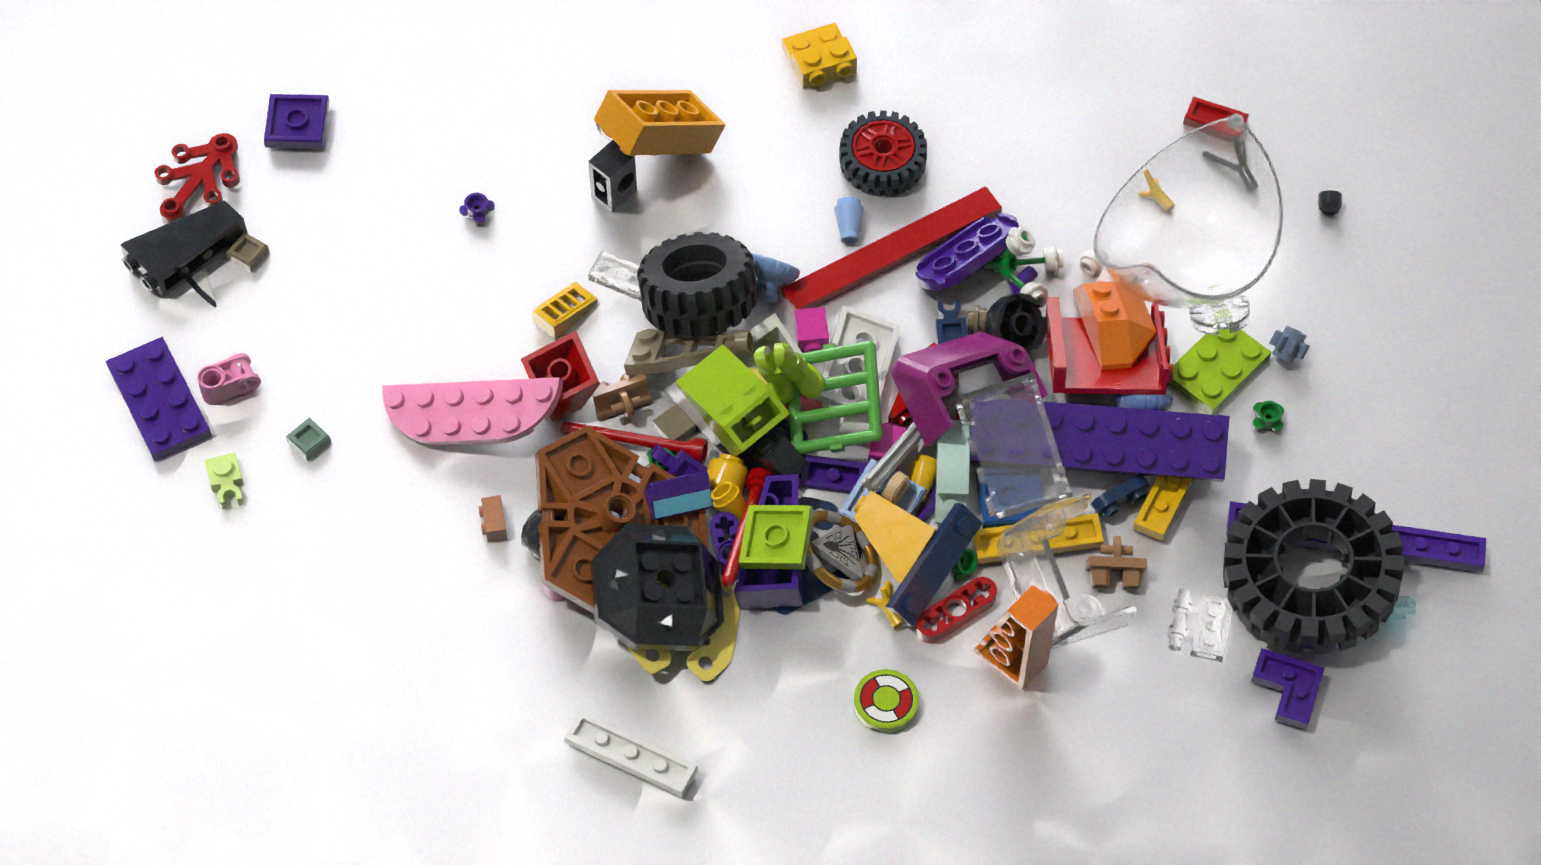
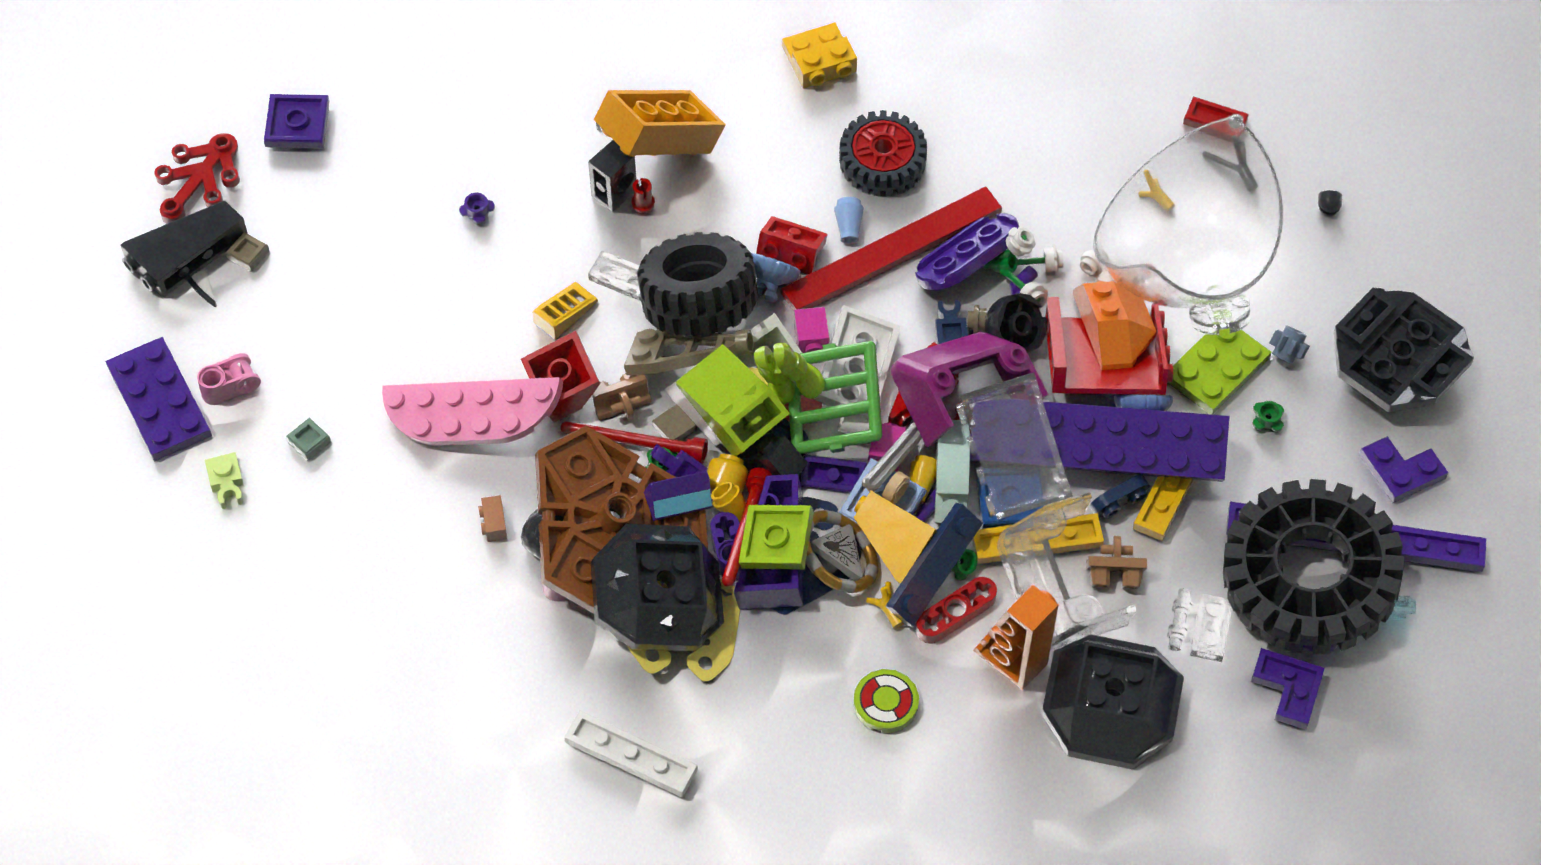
none -> red pin [631,178,655,214]
none -> red bracket [756,216,828,274]
none -> black piece [1041,634,1184,770]
none -> black piece [1333,287,1474,412]
none -> dark purple plate [1359,436,1449,503]

